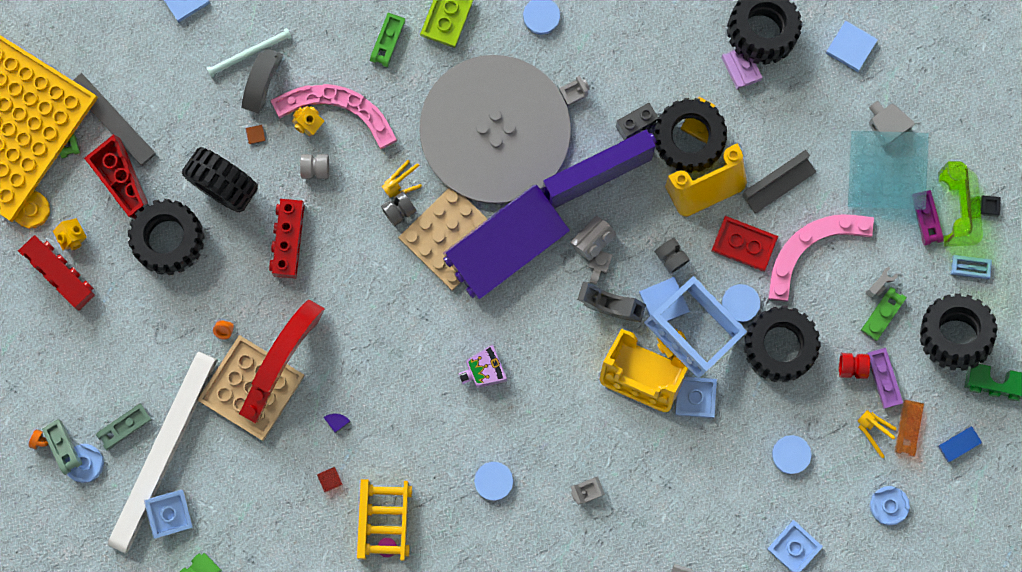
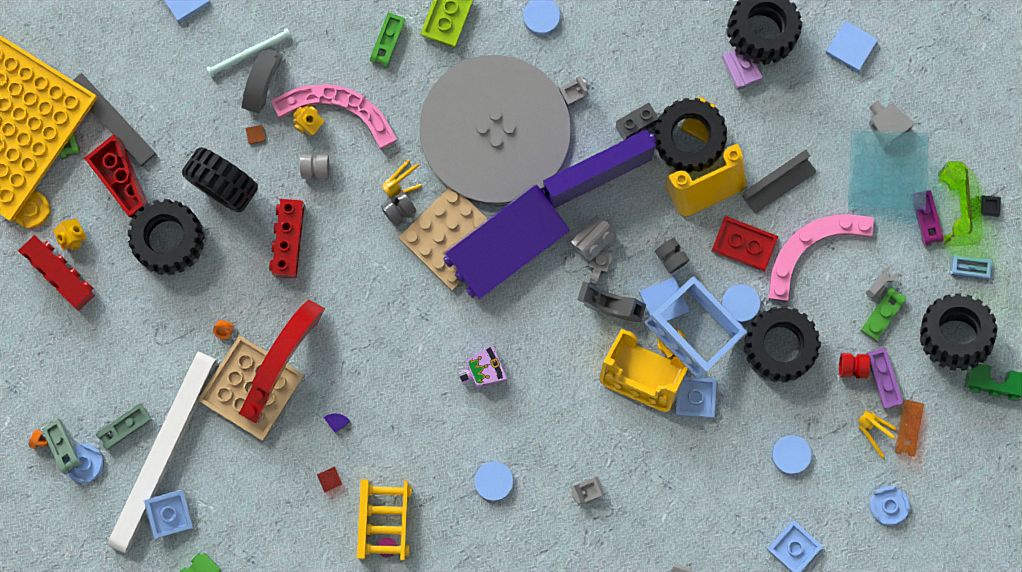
blue tile [938,426,982,463] -> none

